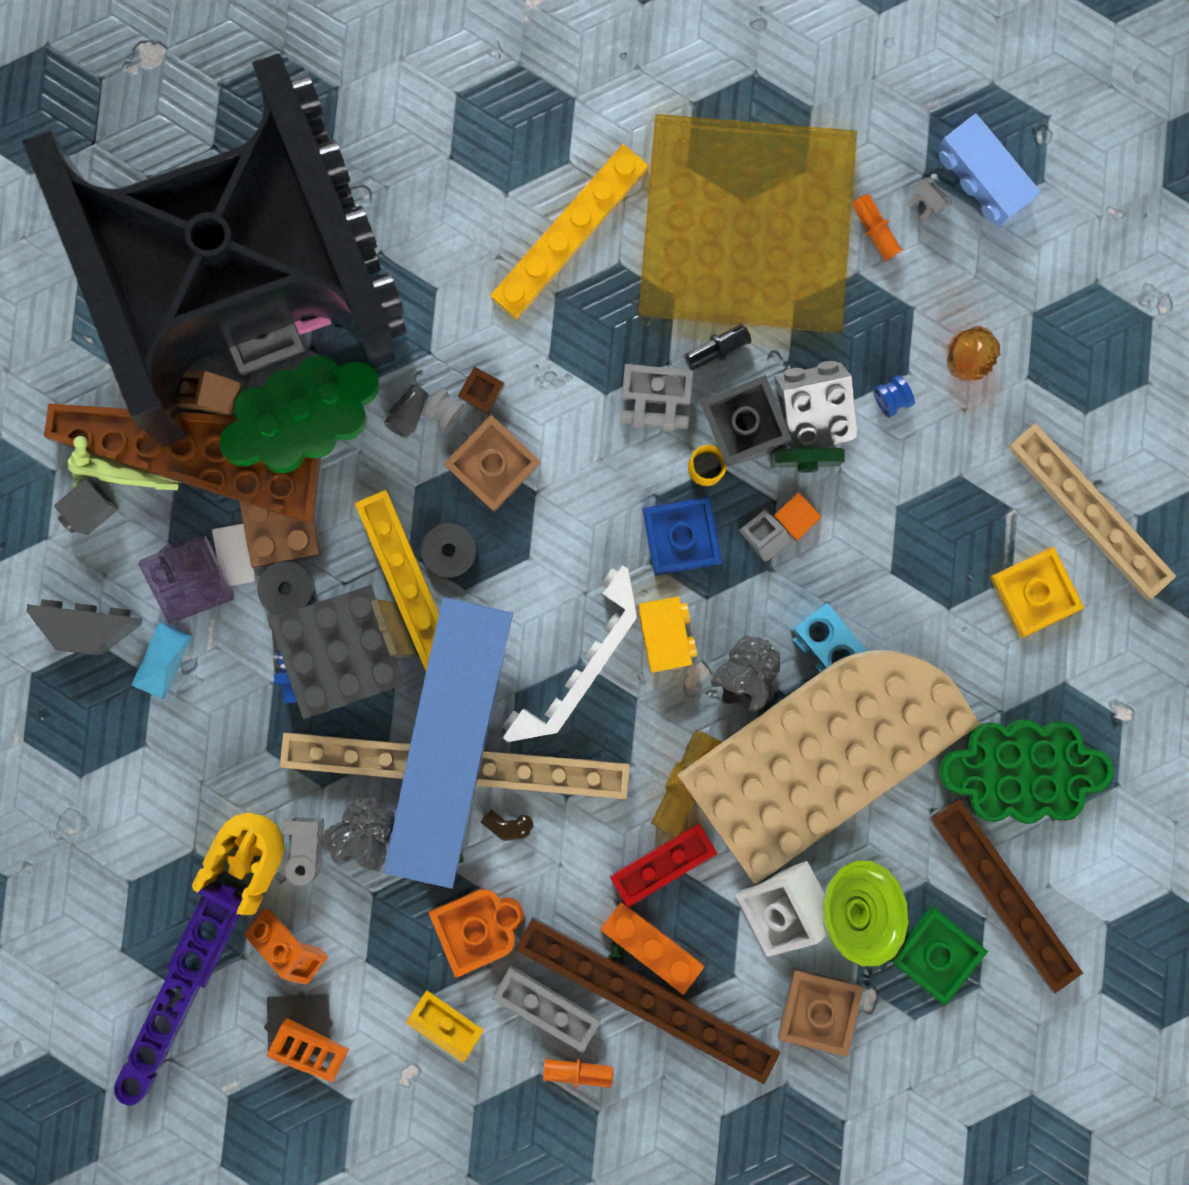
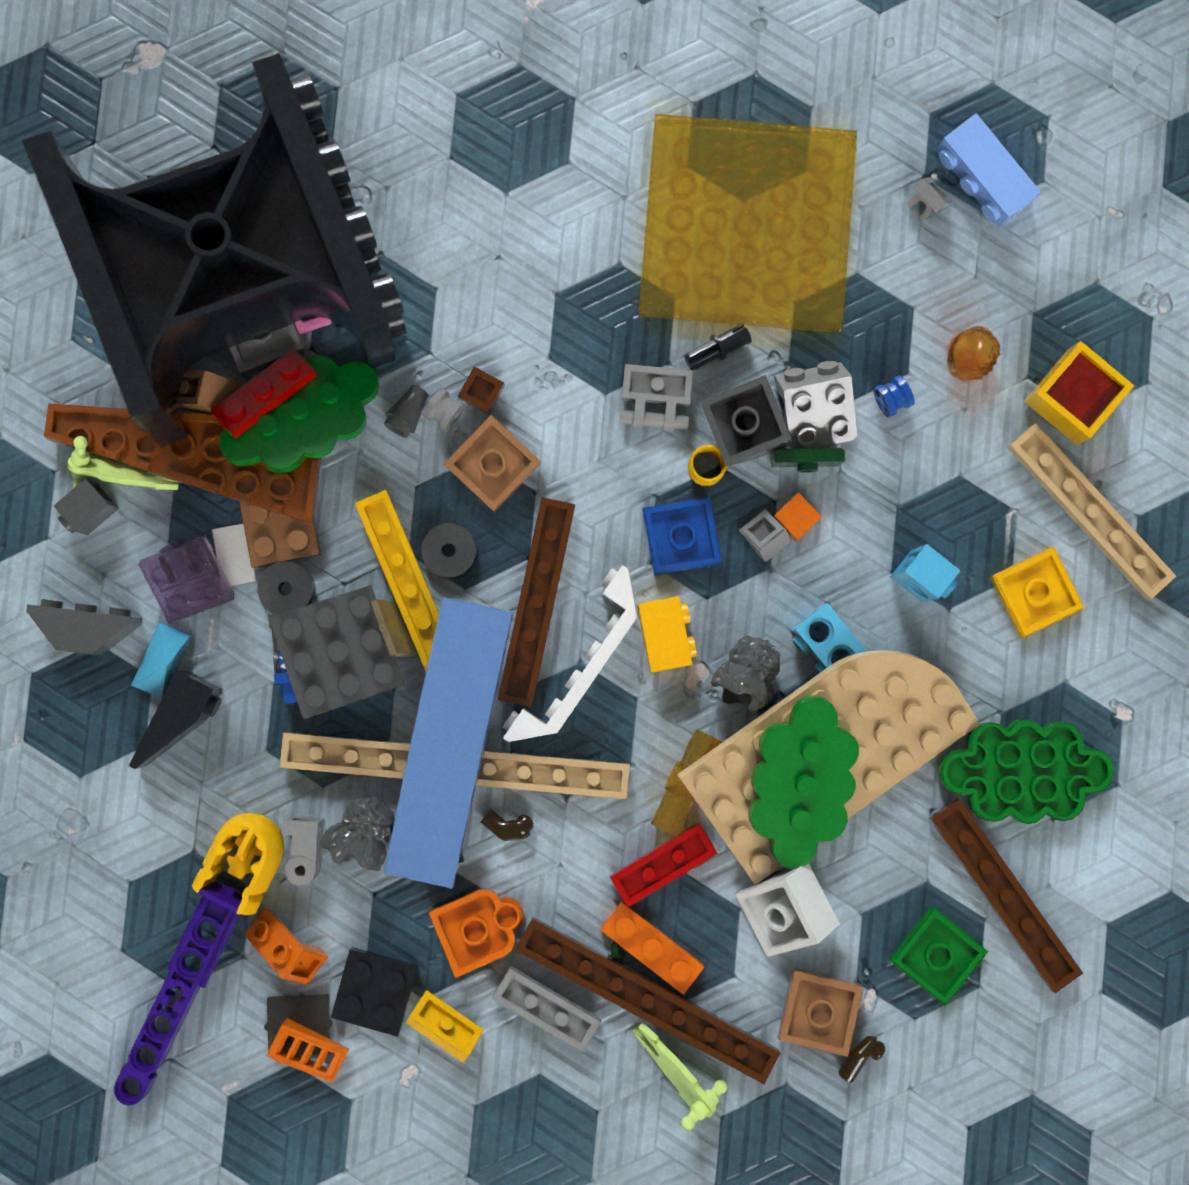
yellow plate [490,144,649,320] -> none
orange axle [543,1058,614,1088] -> none
lime hat [822,861,909,966] -> none
orange axle [852,194,903,262] -> none
none -> black slope [129,671,222,769]
none -> red plate [210,348,317,439]
none -> black plate [331,947,419,1037]
none -> reddish brown plate [498,497,576,707]
none -> yellowish green piece [633,1022,727,1131]
none -> green plate [748,695,859,869]
none -> dark brown arm [839,1036,886,1083]
none -> medium azure brick [890,544,961,602]
none -> piece [1024,341,1135,445]

